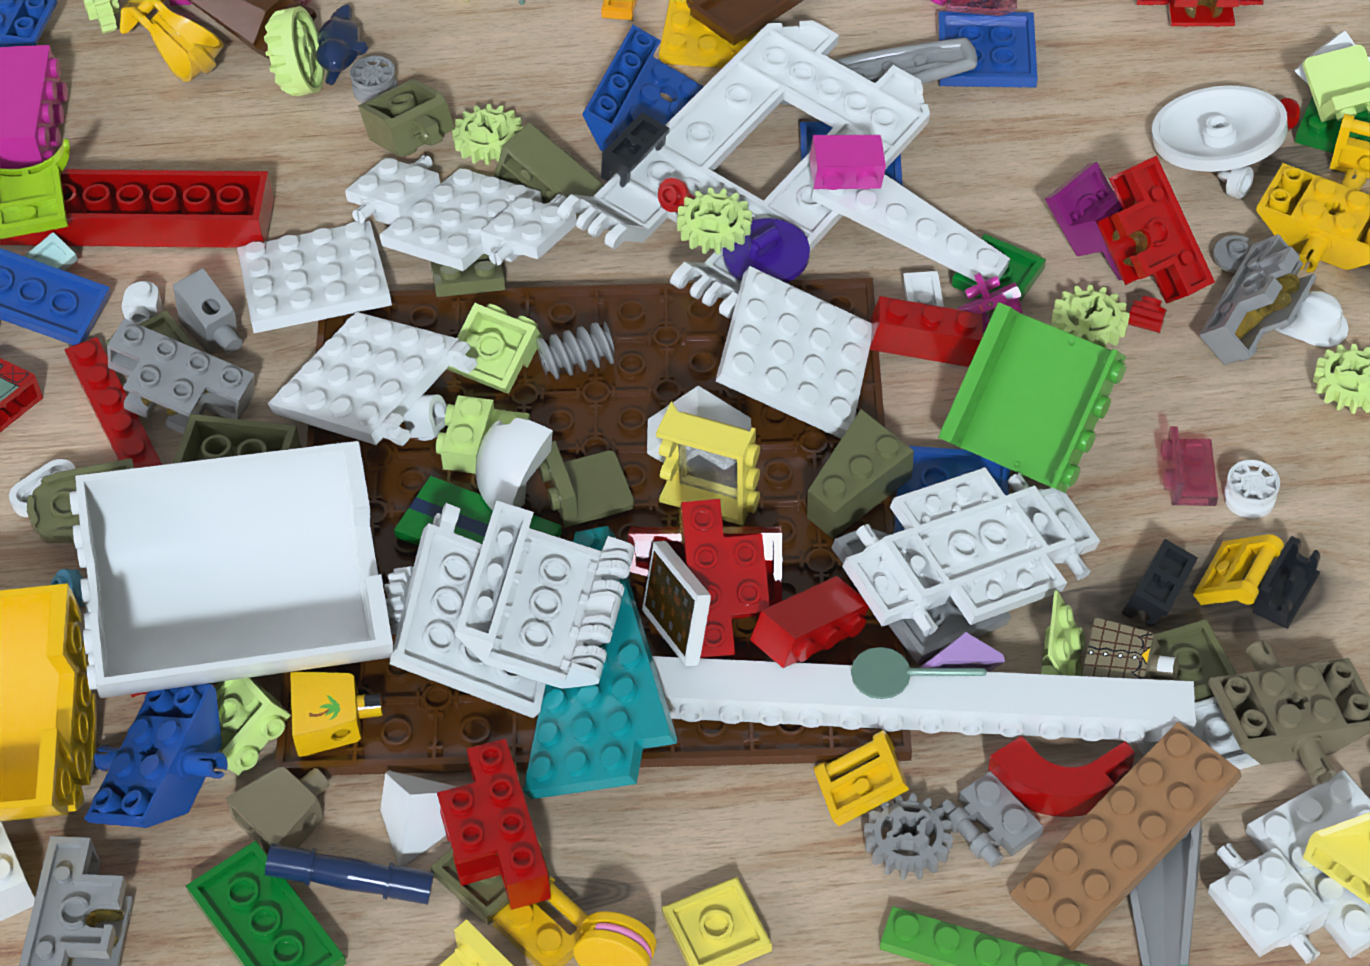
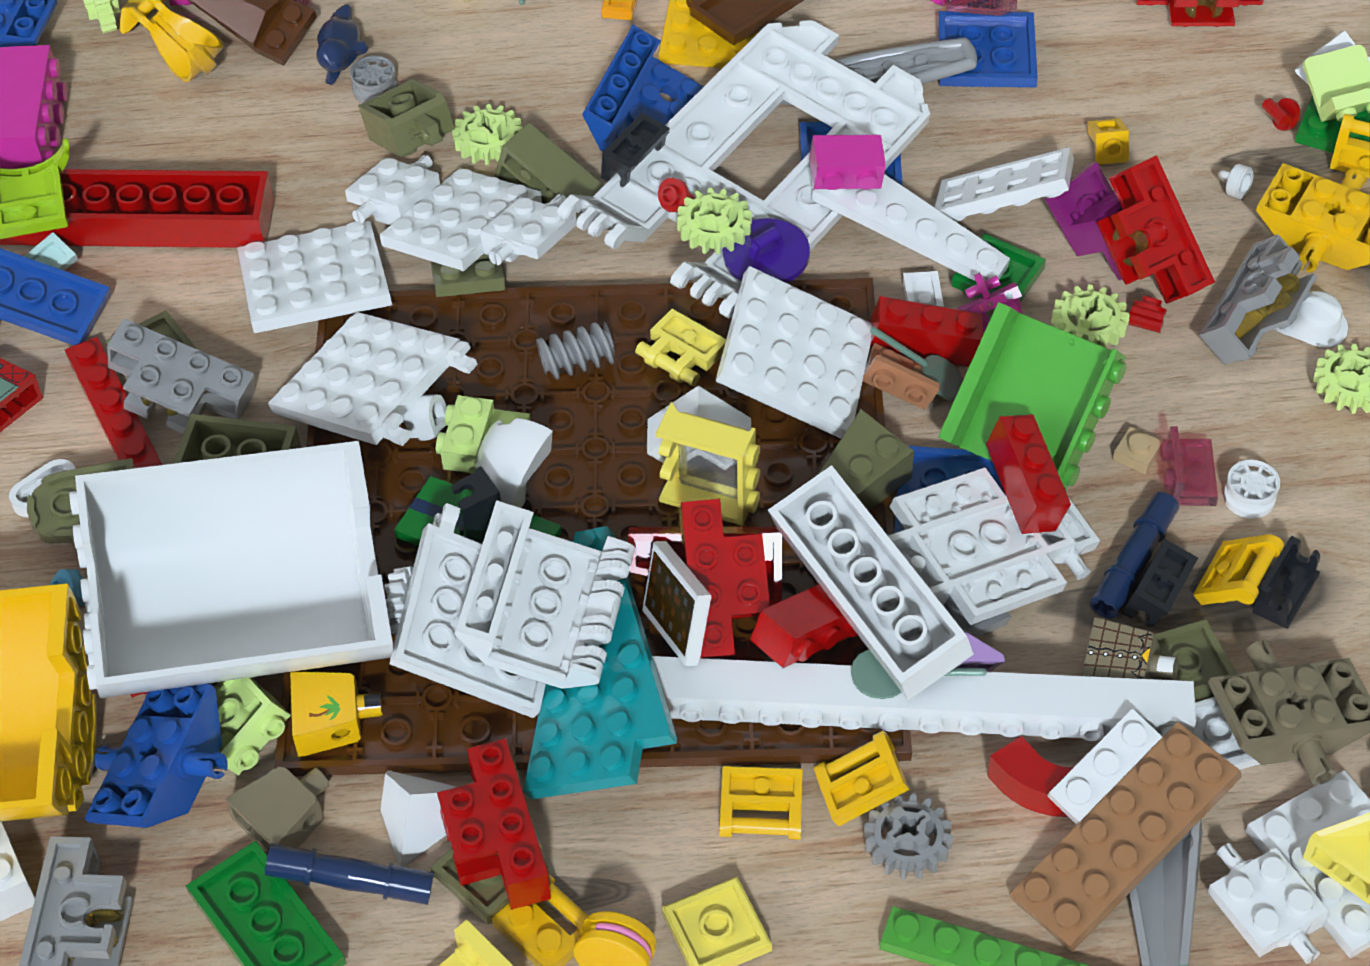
white plate [121,281,164,324] -> none
light grey torso [173,268,243,354] -> none
yellowish green gear [264,6,324,96] -> none
yellowish green plate [447,303,543,394] -> none
olive bracket [538,441,634,528] -> none
light grey plate [938,771,1044,867] -> none
yellowish green hinge [1041,590,1085,676] -> none
white dish [1152,85,1288,172] -> none
light grey piece [1213,235,1256,274] -> none
none -> black hinge [452,466,501,544]
none -> light yellow plate [635,309,726,386]
none -> yellow plate [719,766,803,840]
none -> white brick [768,465,974,701]
none -> nougat bracket [863,343,940,410]
none -> sand green piece [870,327,963,401]
none -> white plate [934,147,1074,222]
none -> red brick [986,414,1071,534]
none -> white plate [1047,708,1162,825]
none -> yellow bracket [1088,118,1129,165]
none -> dark blue piece [1090,492,1179,619]
none -> tan plate [1113,427,1163,475]

